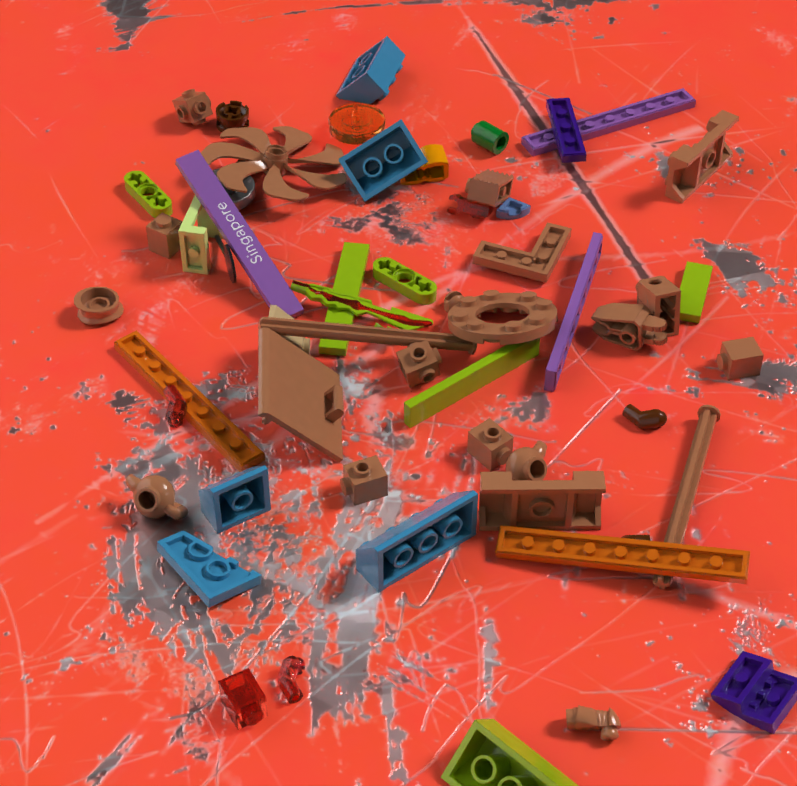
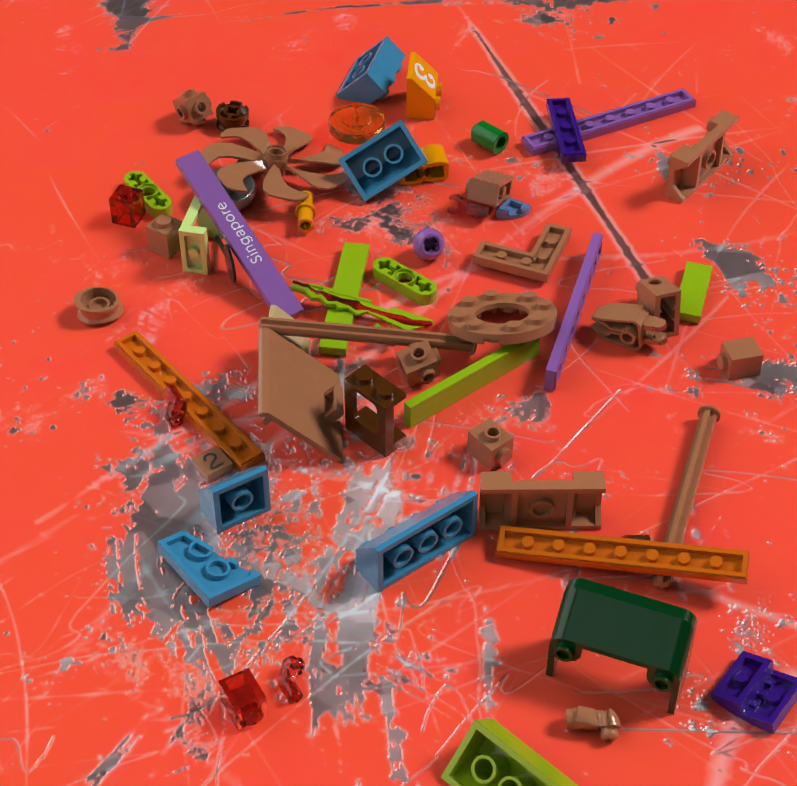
nougat piece [125,474,188,520] -> none
nougat brick [340,455,388,506] -> none
nougat hinge [444,291,464,313] -> none
nougat piece [506,441,547,481] -> none
reddish brown arm [622,404,667,430] -> none
none -> clear red brick [109,184,146,228]
none -> nougat tile [192,446,234,483]
none -> light orange pin [295,191,315,233]
none -> reddish brown window [344,365,406,458]
none -> slope [406,52,443,120]
none -> medium lavender piece [413,228,445,261]
none -> dark green windscreen [546,578,697,715]

